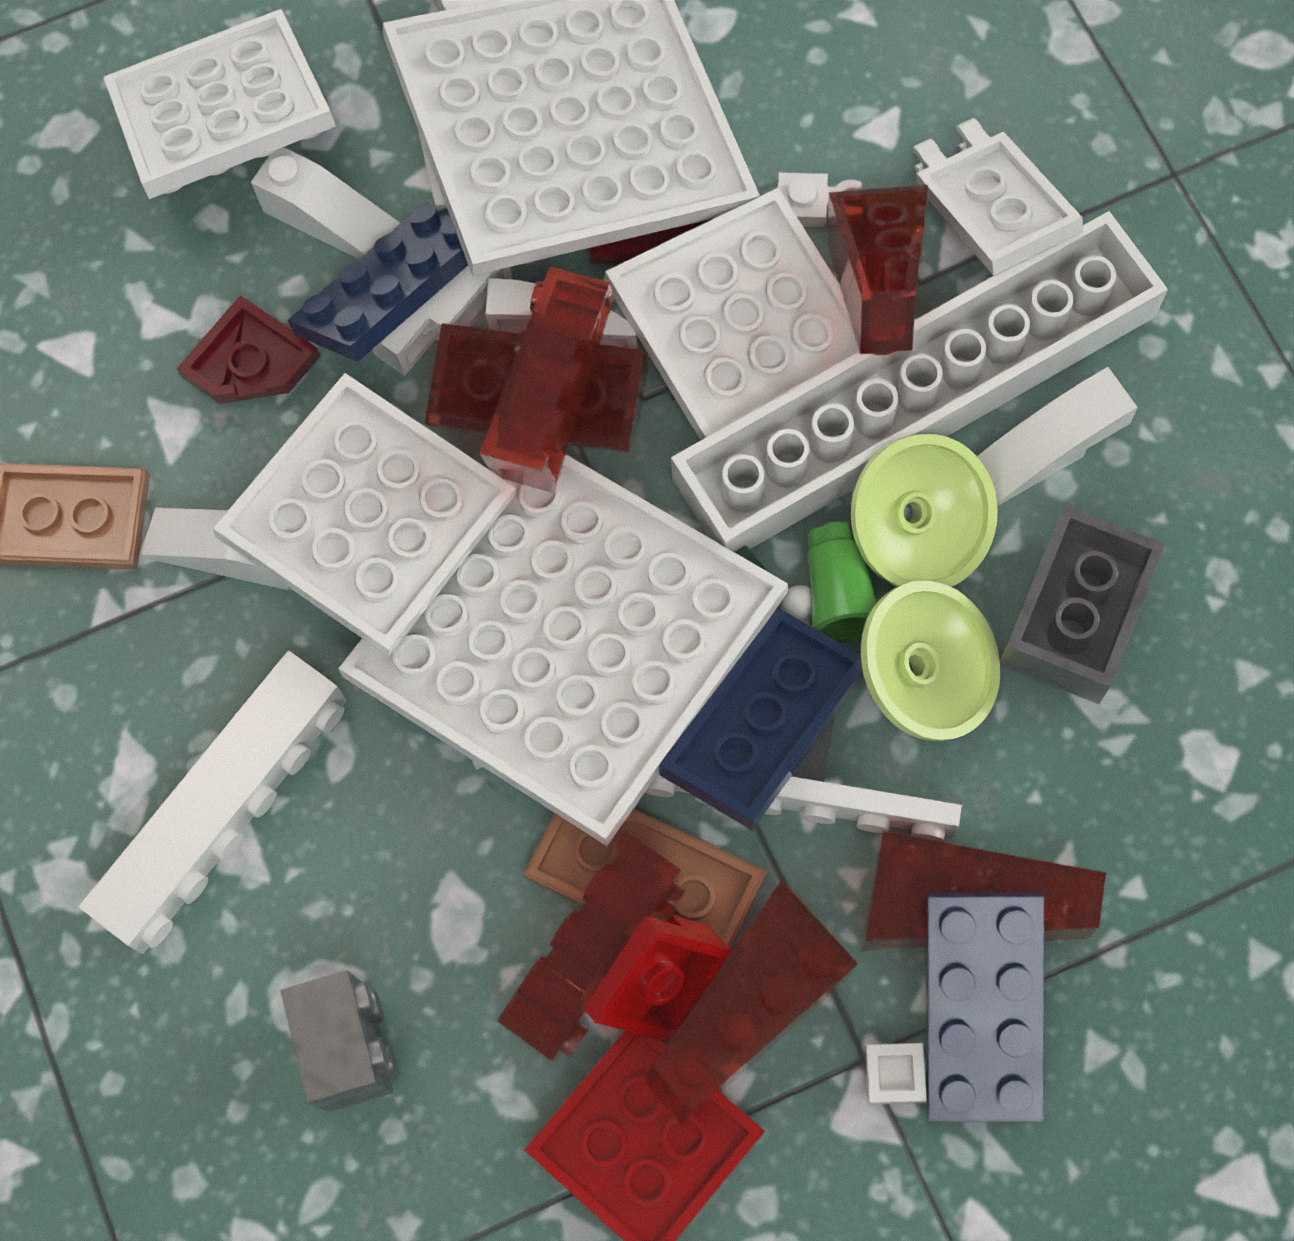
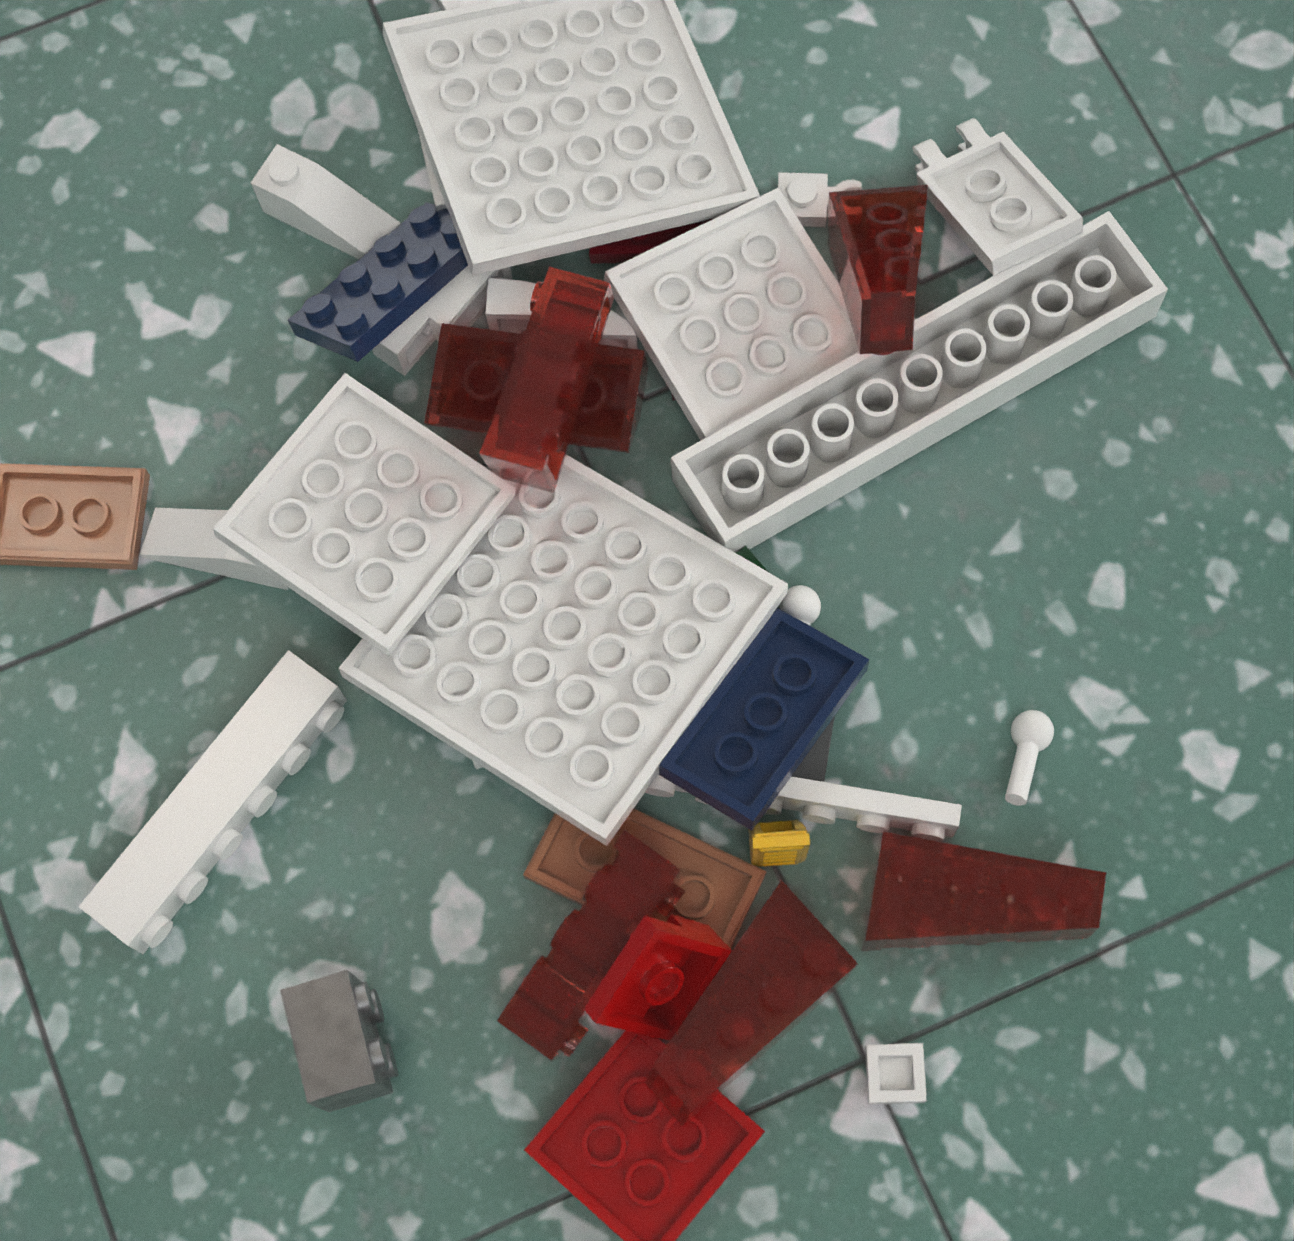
white plate [104,9,336,199] -> none
dark red plate [177,295,320,404] -> none
bright green plant [807,522,877,643] -> none
yellowish green dish [851,434,998,587] -> none
yellowish green dish [861,581,1000,741] -> none
plate [926,892,1044,1122] -> none
white slope [977,367,1138,506] -> none
flat silver brick [999,505,1166,704] -> none
none -> yellow slope [748,820,810,867]
none -> white bar [1005,710,1054,806]

